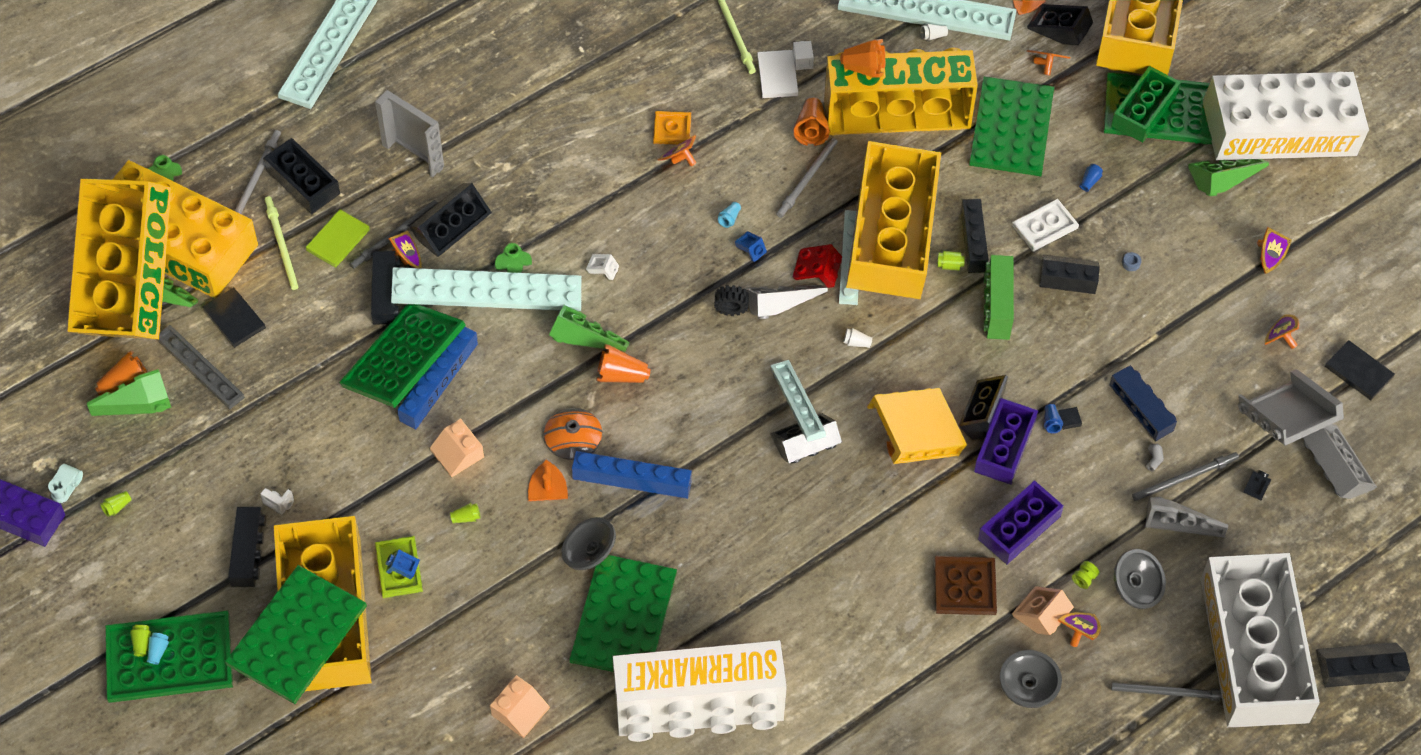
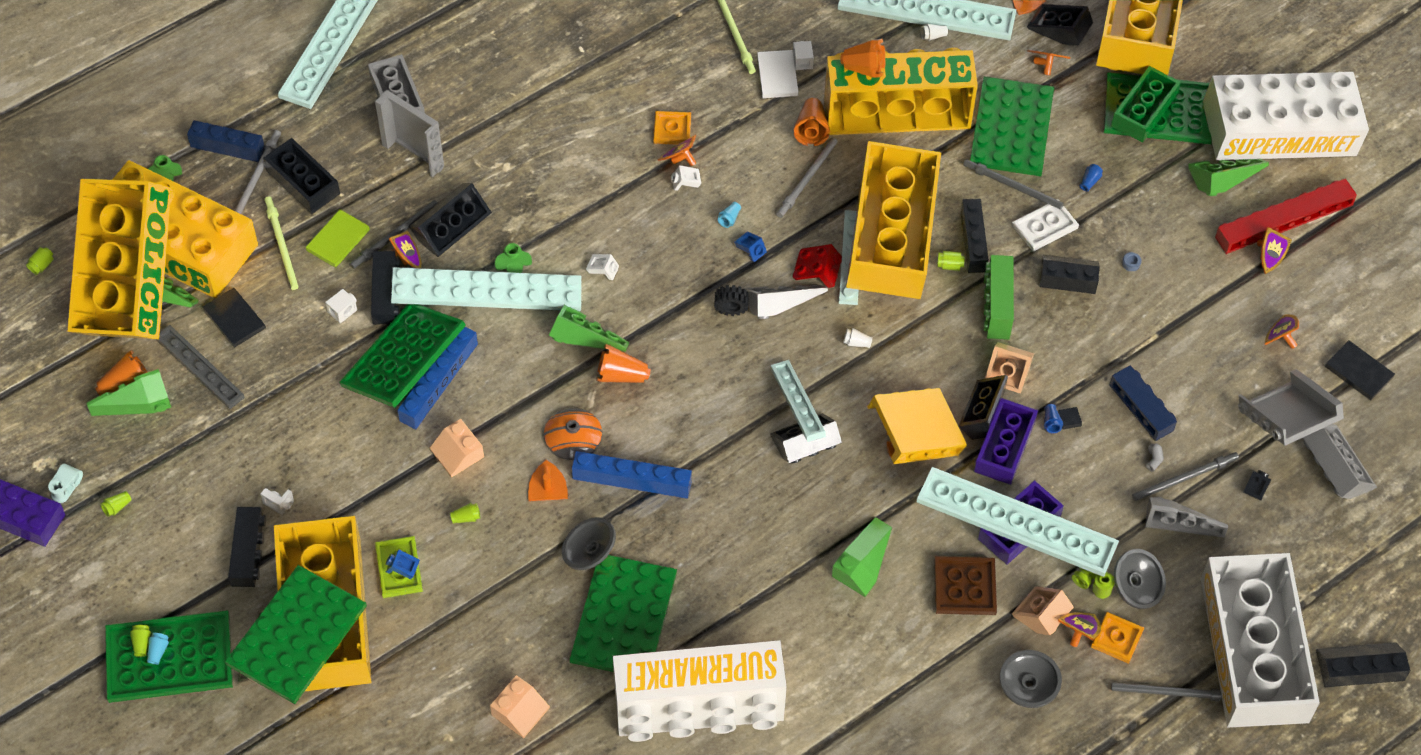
none -> lime brick [26,247,54,275]
none -> dark blue brick [187,120,265,163]
none -> white brick [326,289,357,323]
none -> light grey brick [368,54,425,113]
none -> white bracket [671,165,701,191]
none -> bright green wedge [832,517,892,597]
none -> light aqua plate [917,467,1119,577]
none -> dark grey bar [963,159,1064,210]
none -> light nougat slope [985,342,1034,394]
none -> light orange tile [1091,612,1144,664]
none -> lime brick [1092,572,1115,599]
none -> red brick [1215,178,1357,254]

